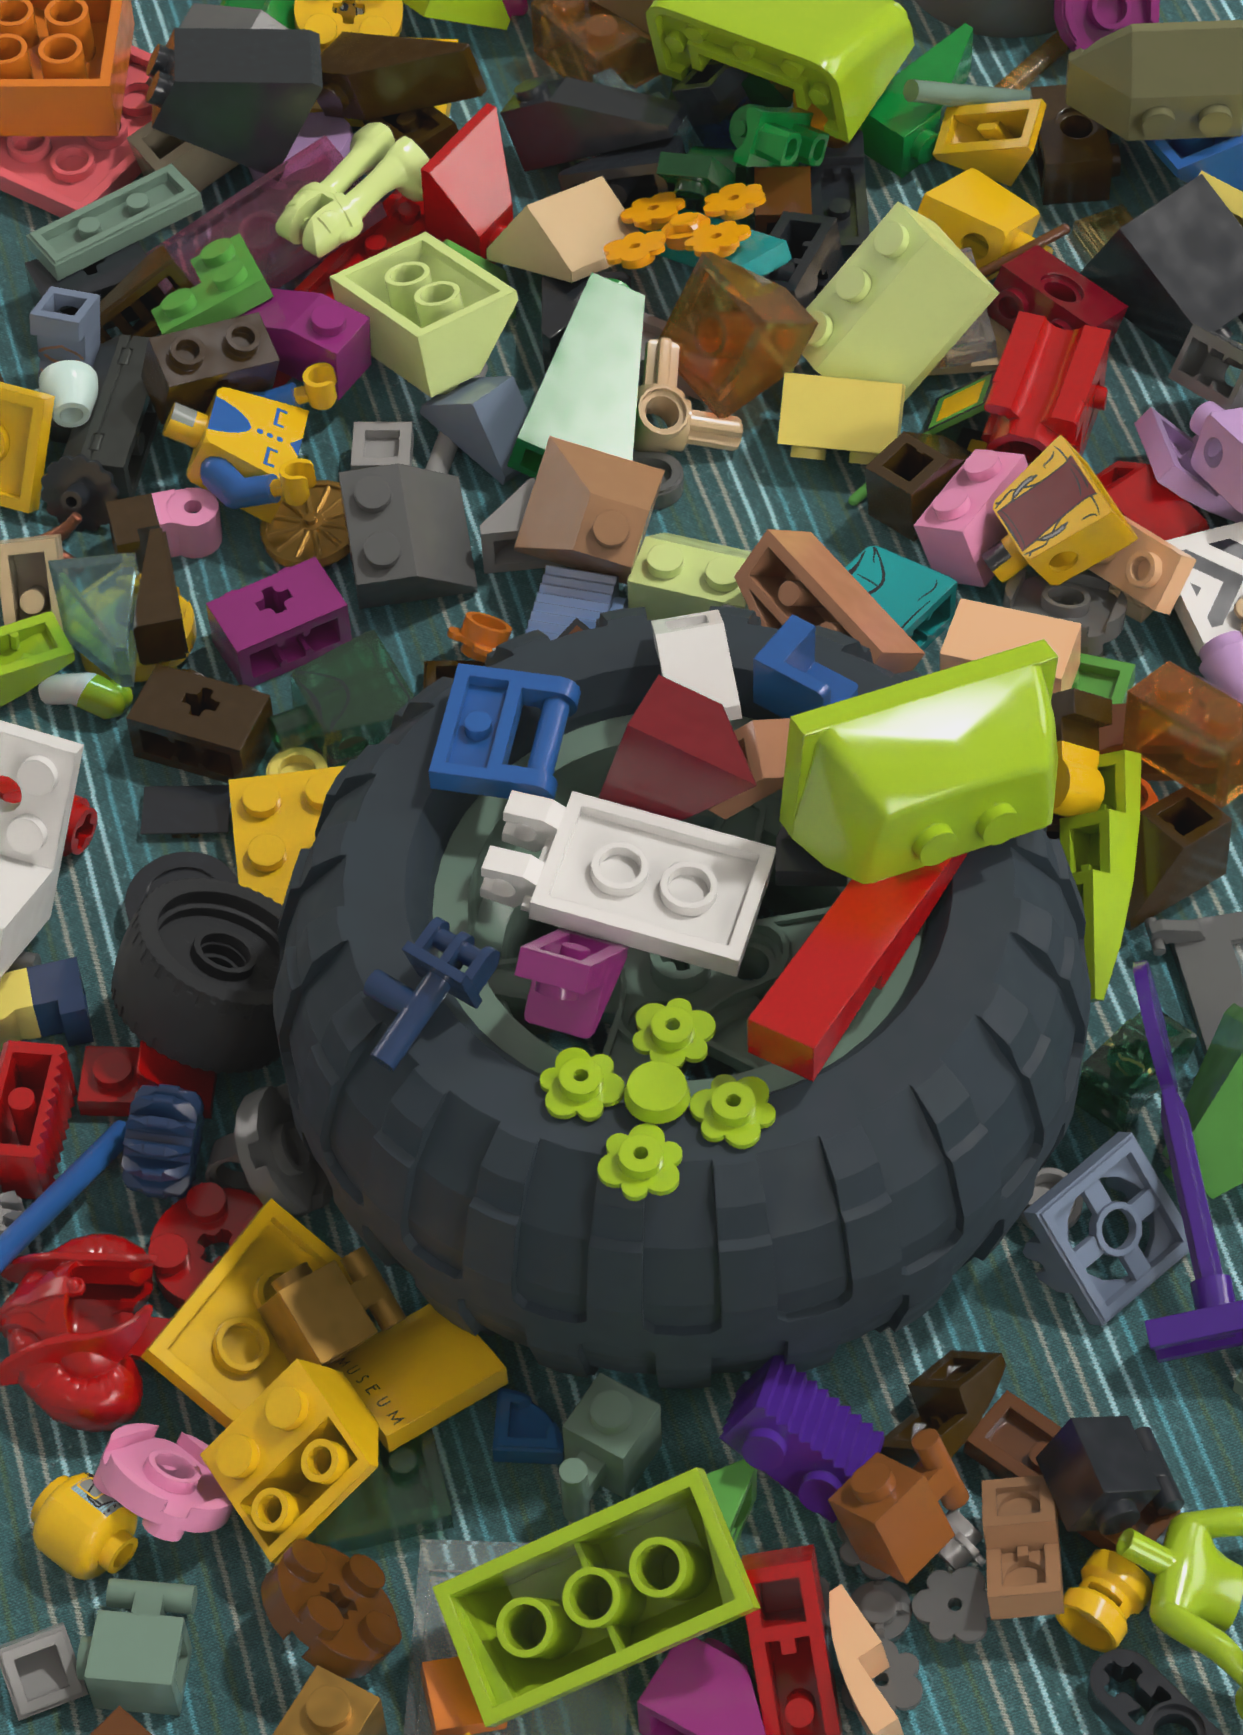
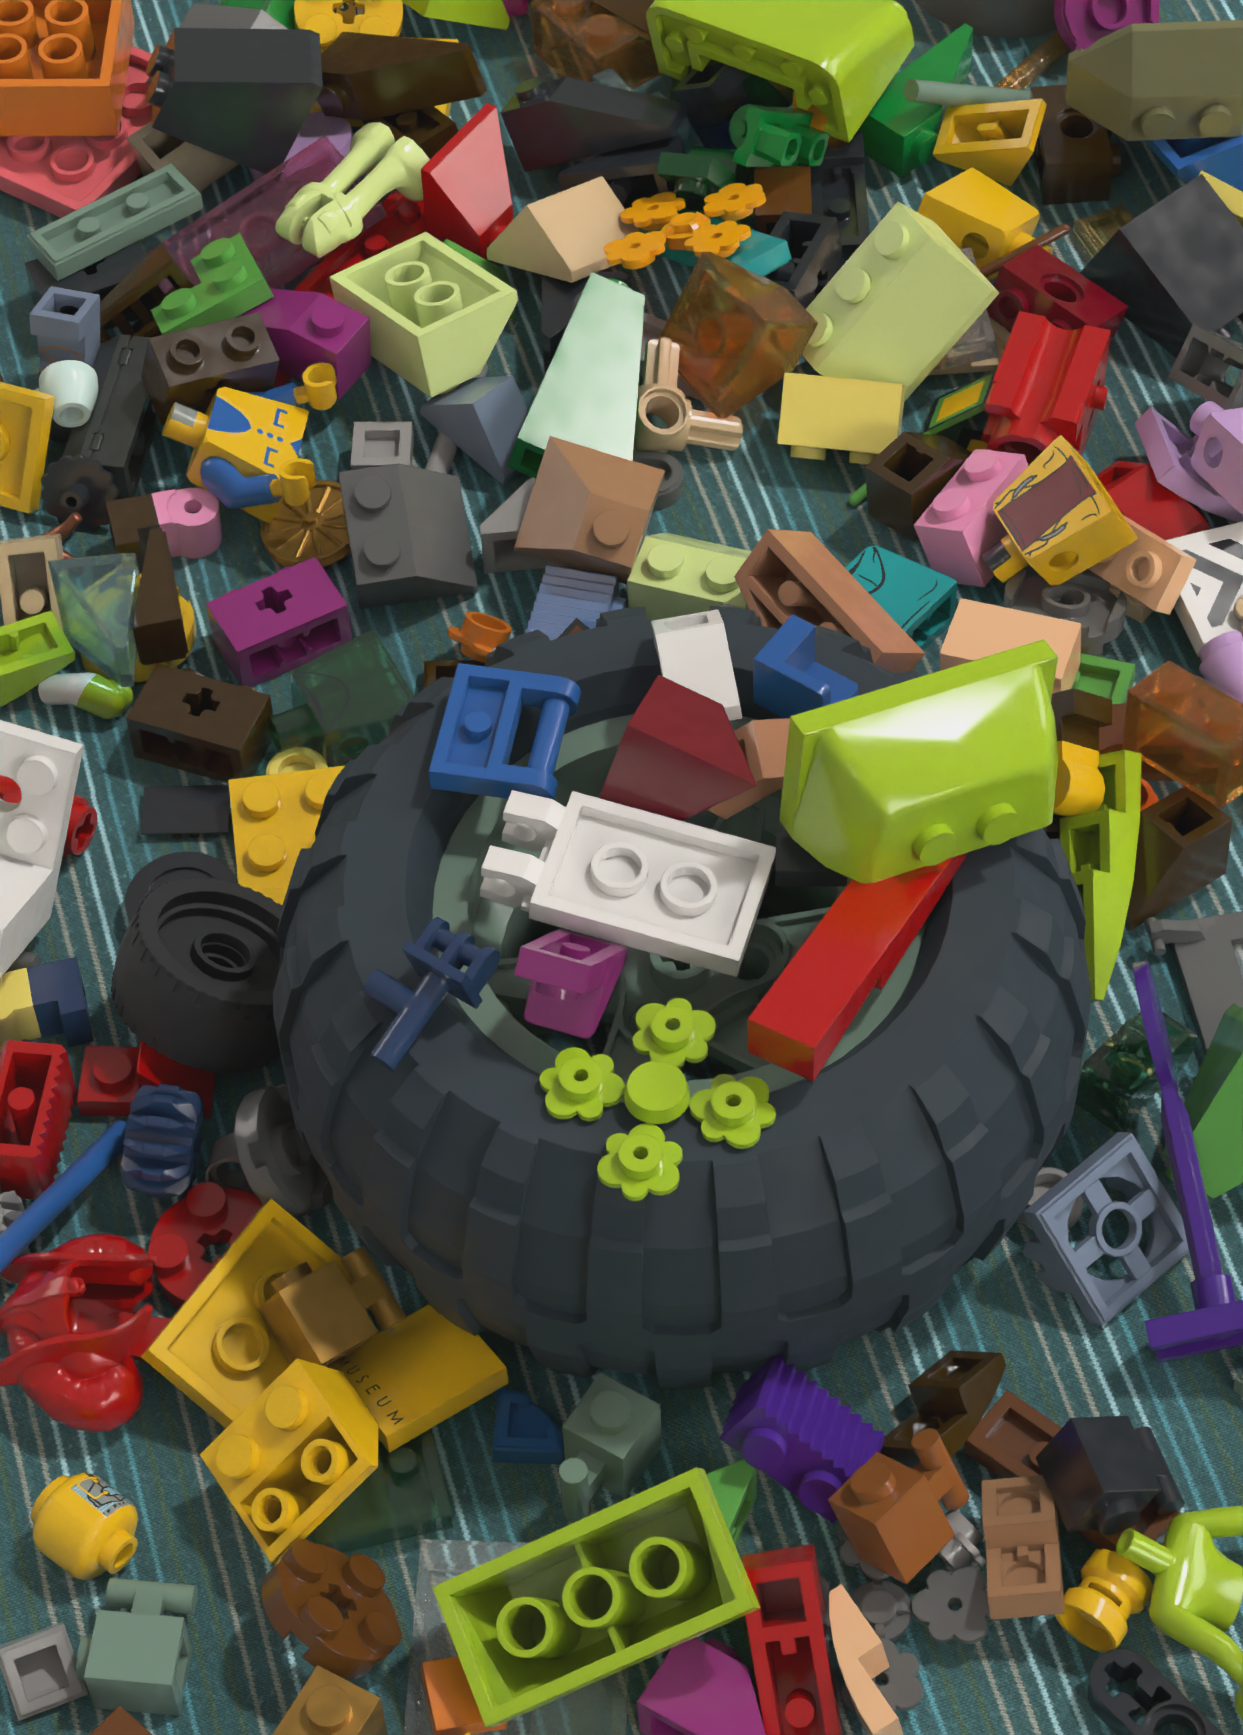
bright pink plate [93,1423,234,1542] -> none

